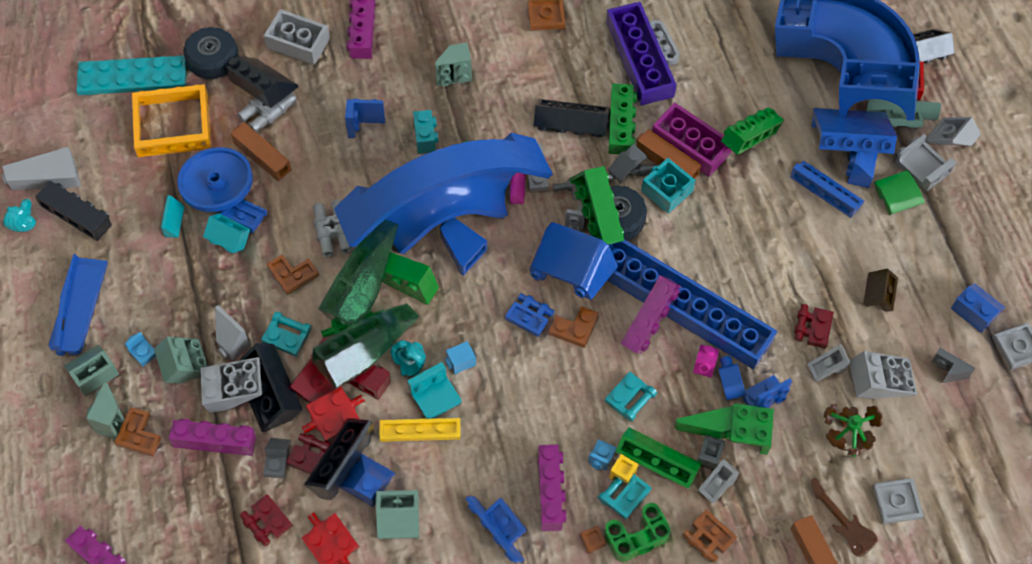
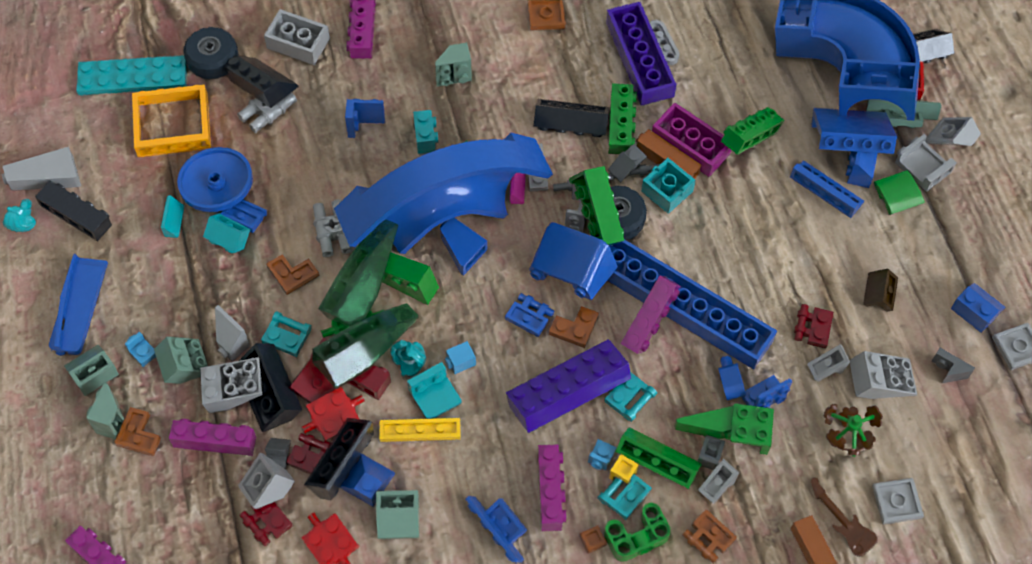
dark orange brick [231,122,291,182] -> none
dark pink bracket [693,344,719,377] -> none
none -> light grey slope [238,453,295,509]
none -> dark purple brick [506,339,631,433]

